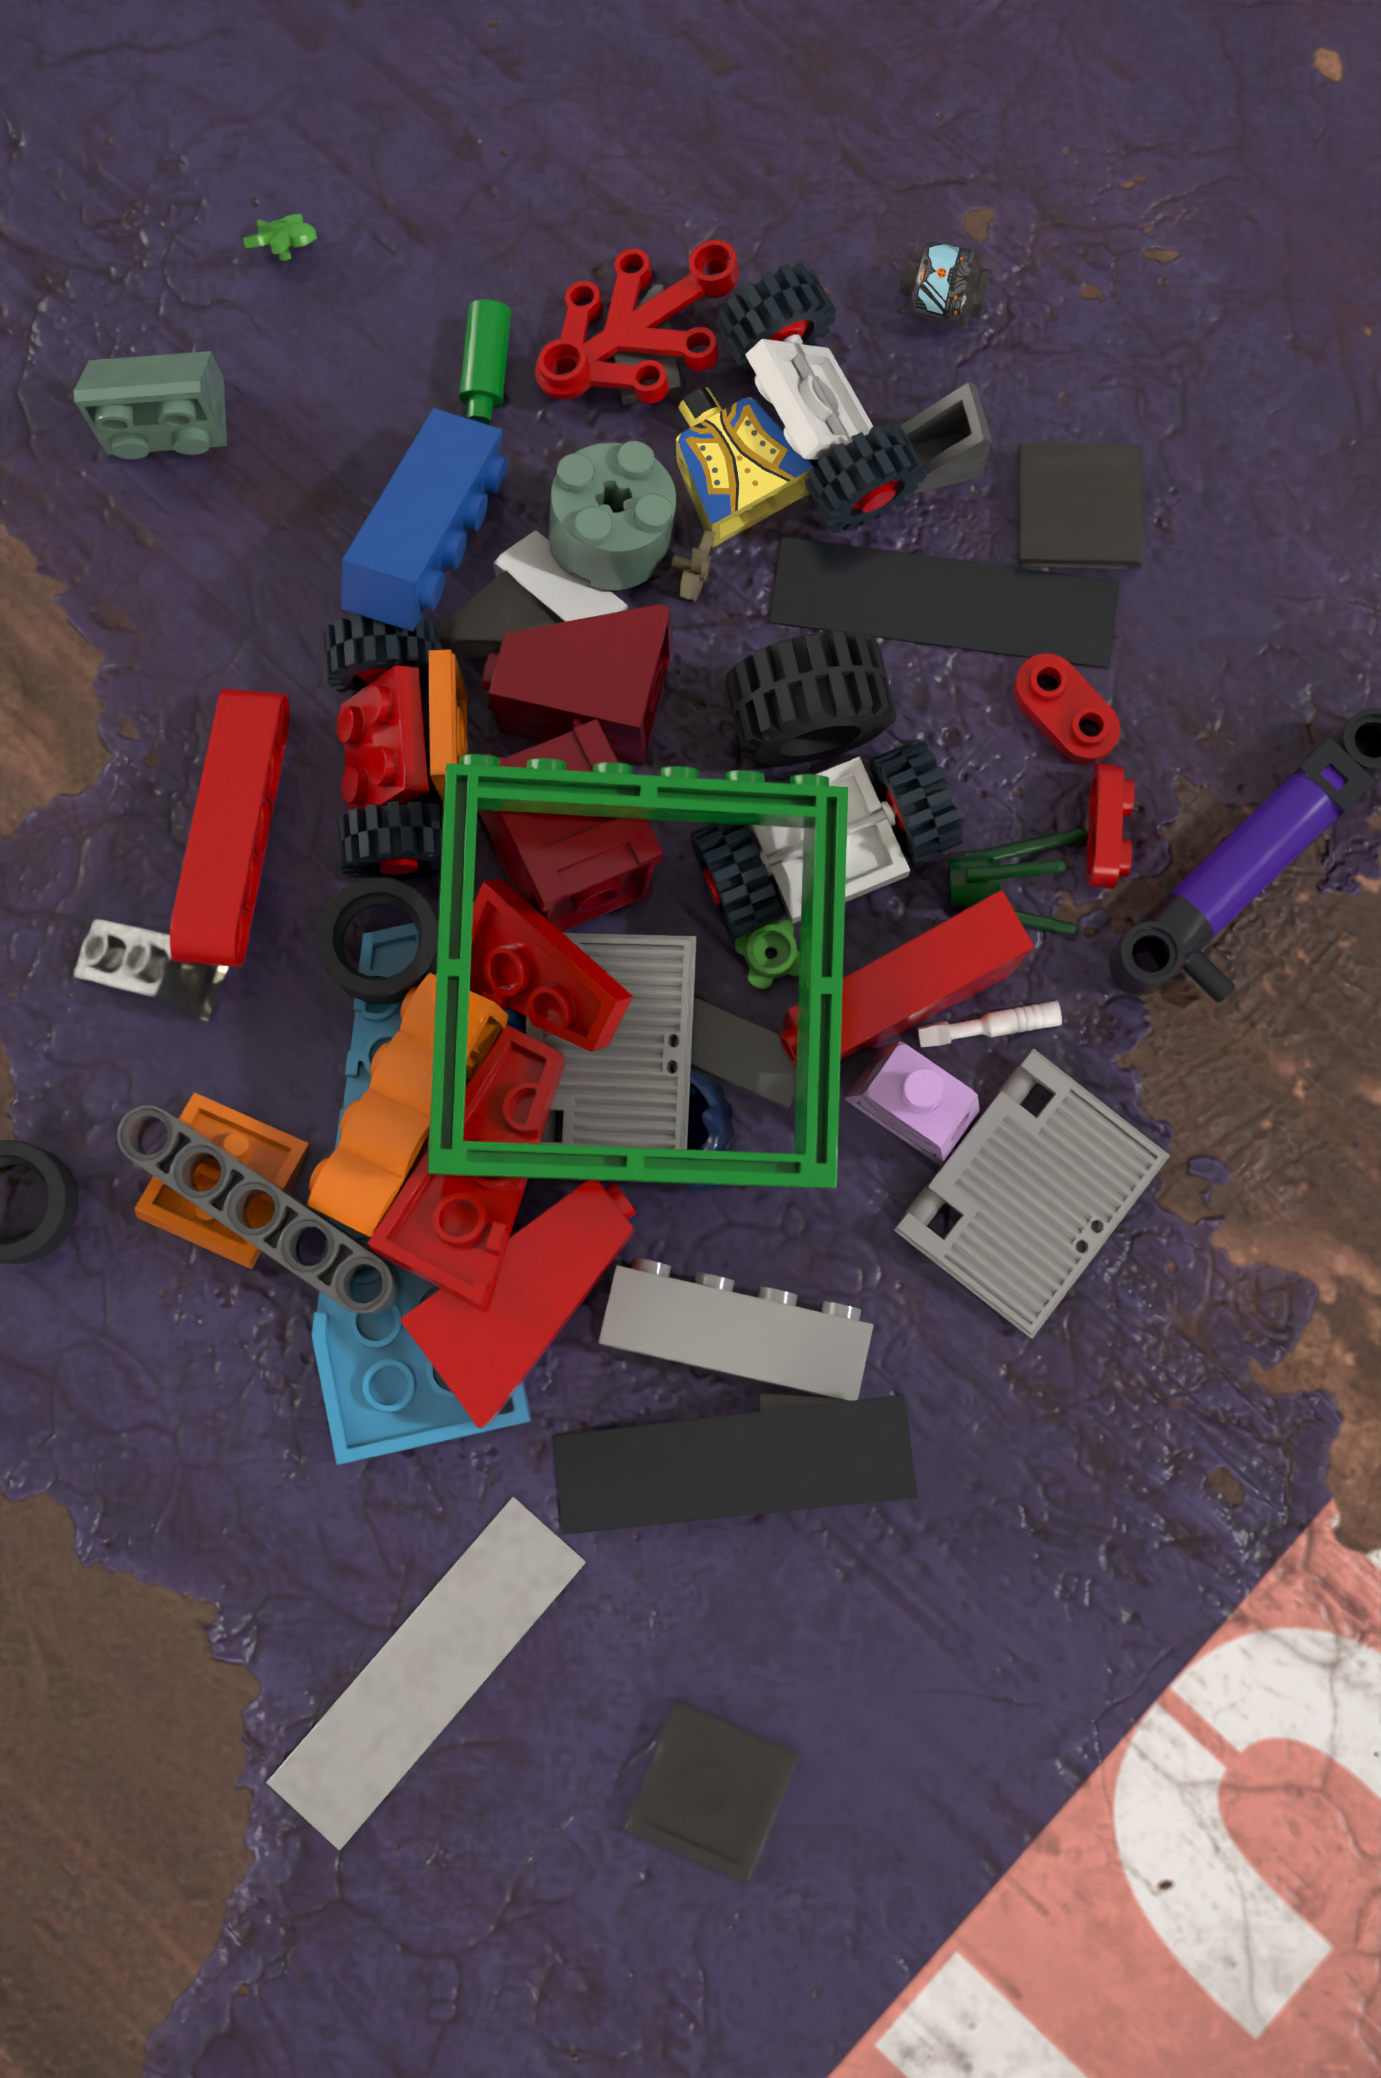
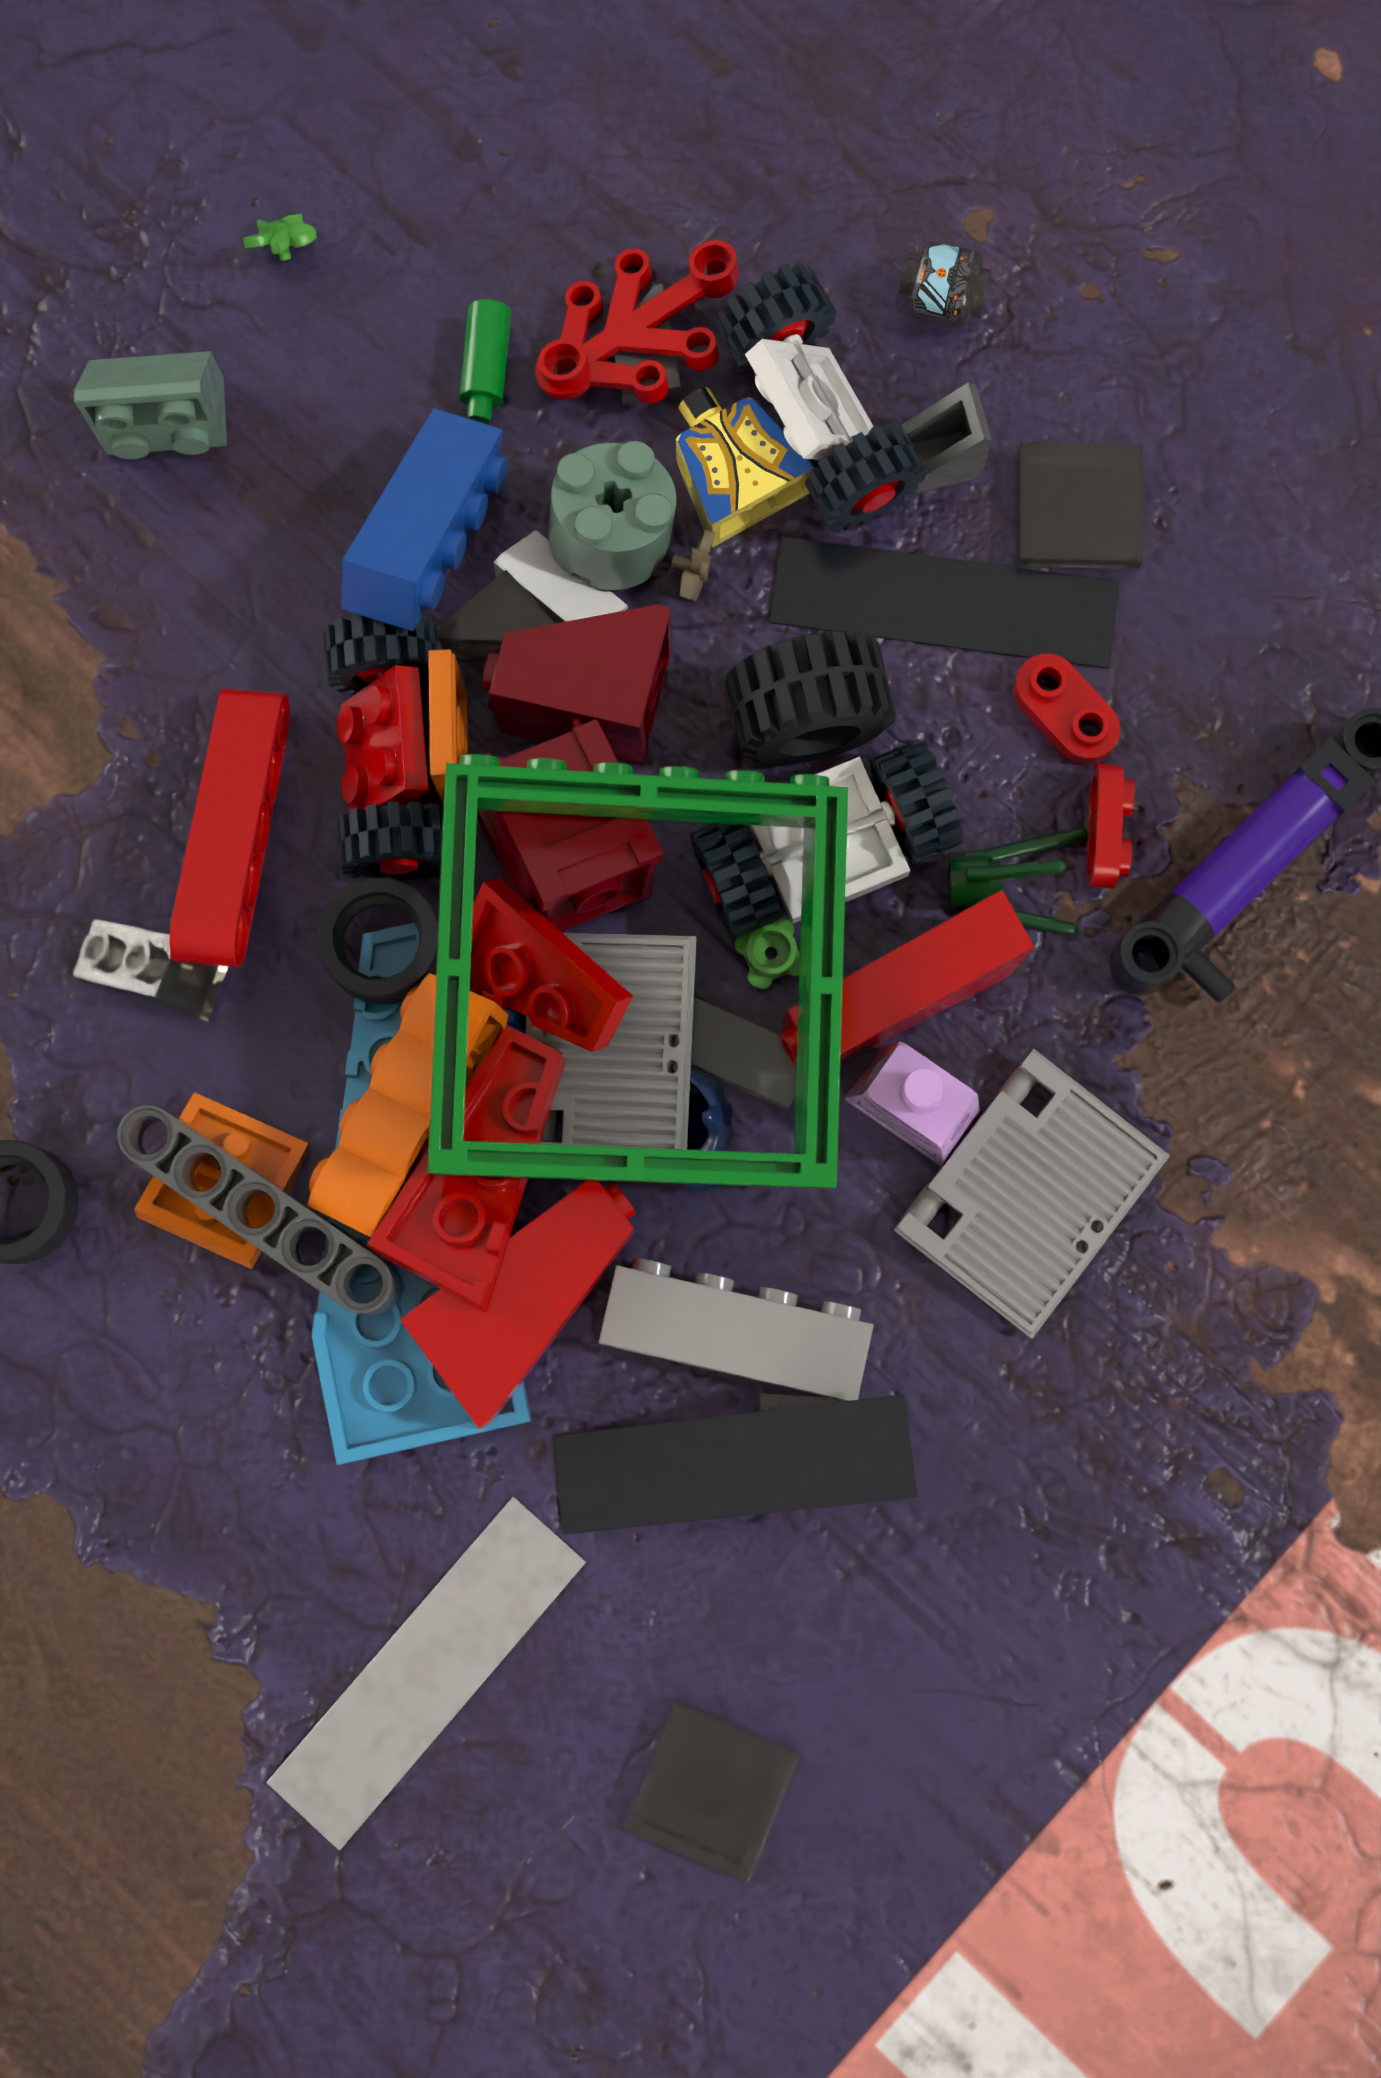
white piece [917,1001,1062,1047] -> none

